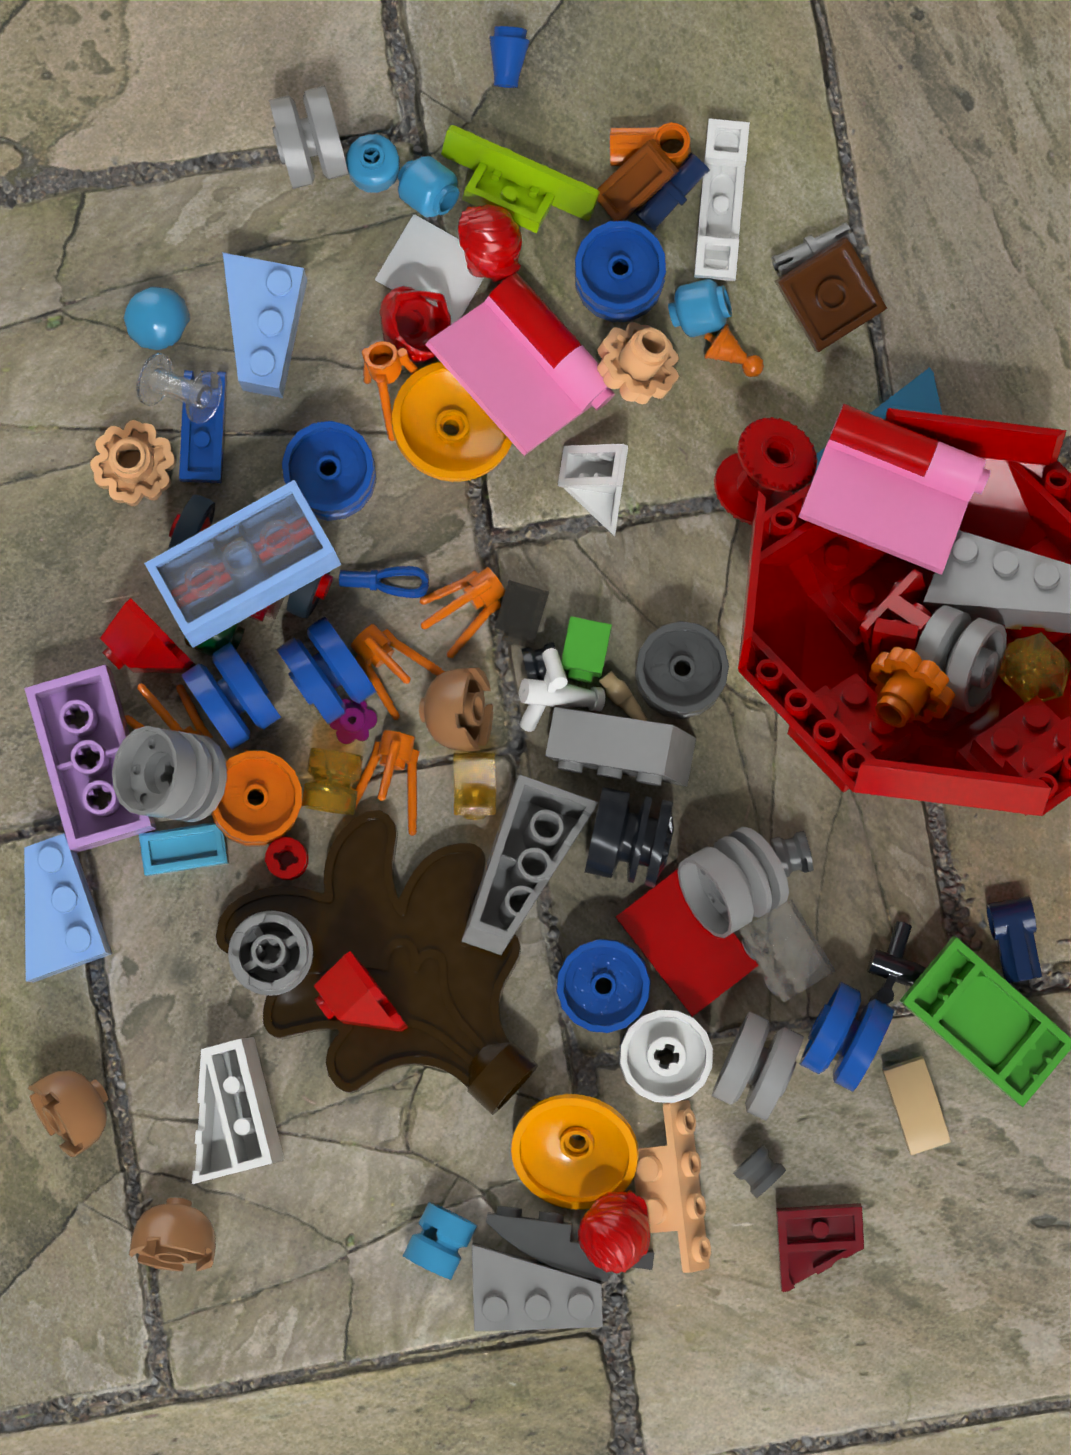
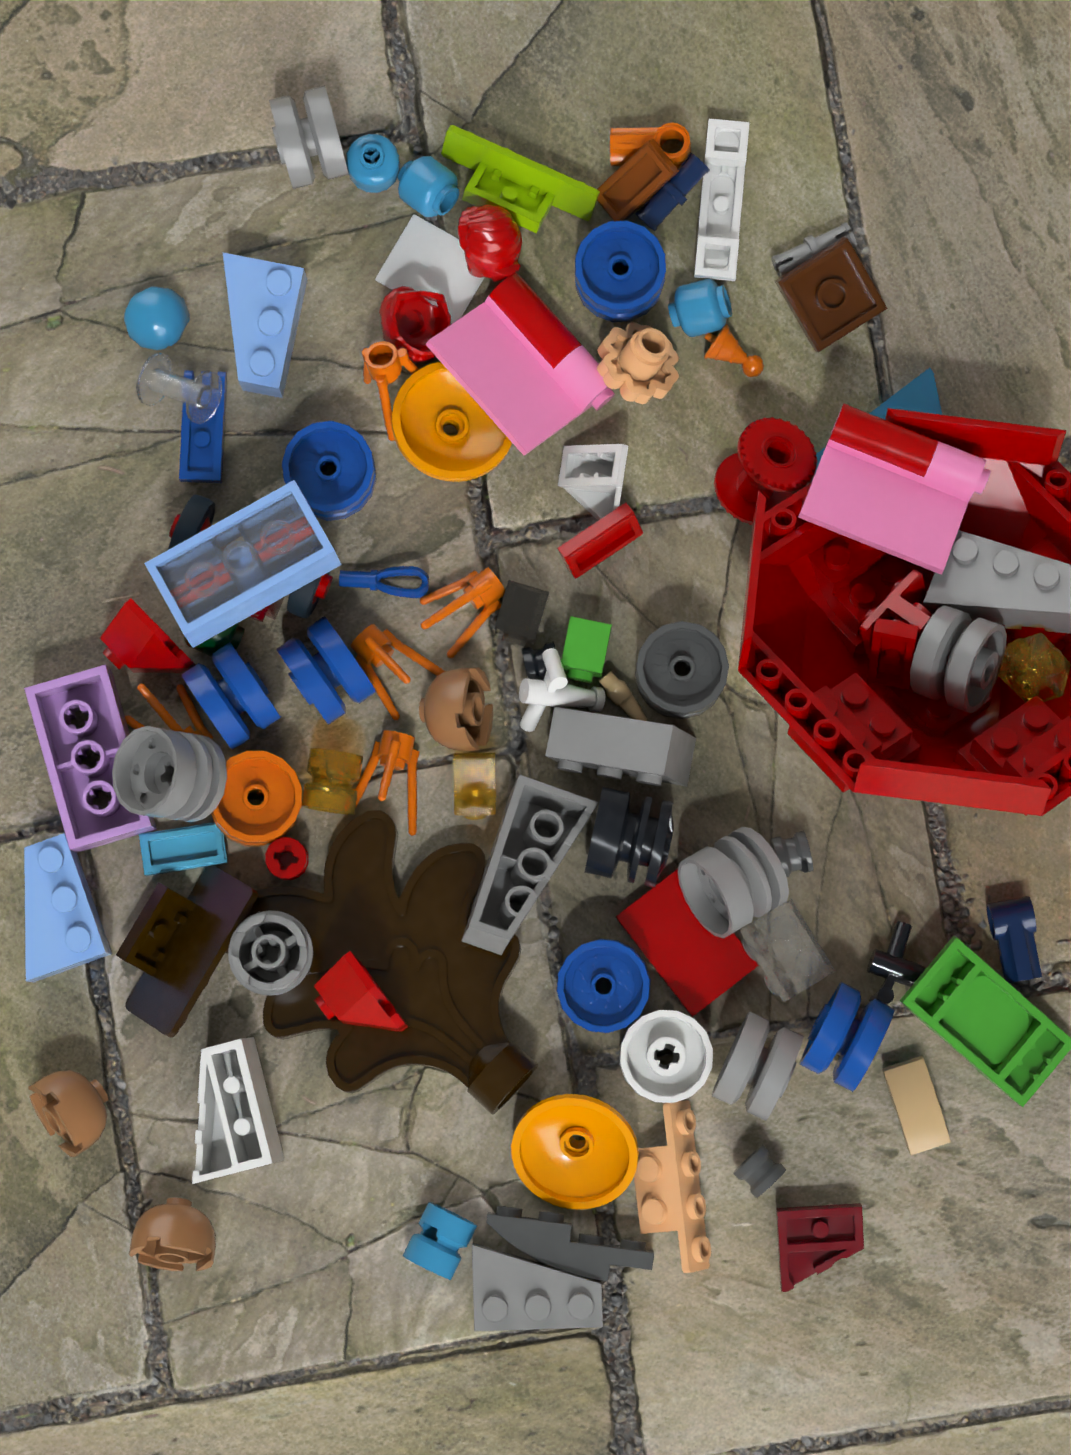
light nougat plant [90,420,176,506] -> none
magenta plant [329,699,377,744] -> none
blue cone [489,26,530,88] -> none
red hair [578,1190,650,1273] -> none
orange plant [869,647,955,728] -> none
none -> dark brown bracket [116,865,258,1038]
none -> red tile [557,502,643,579]

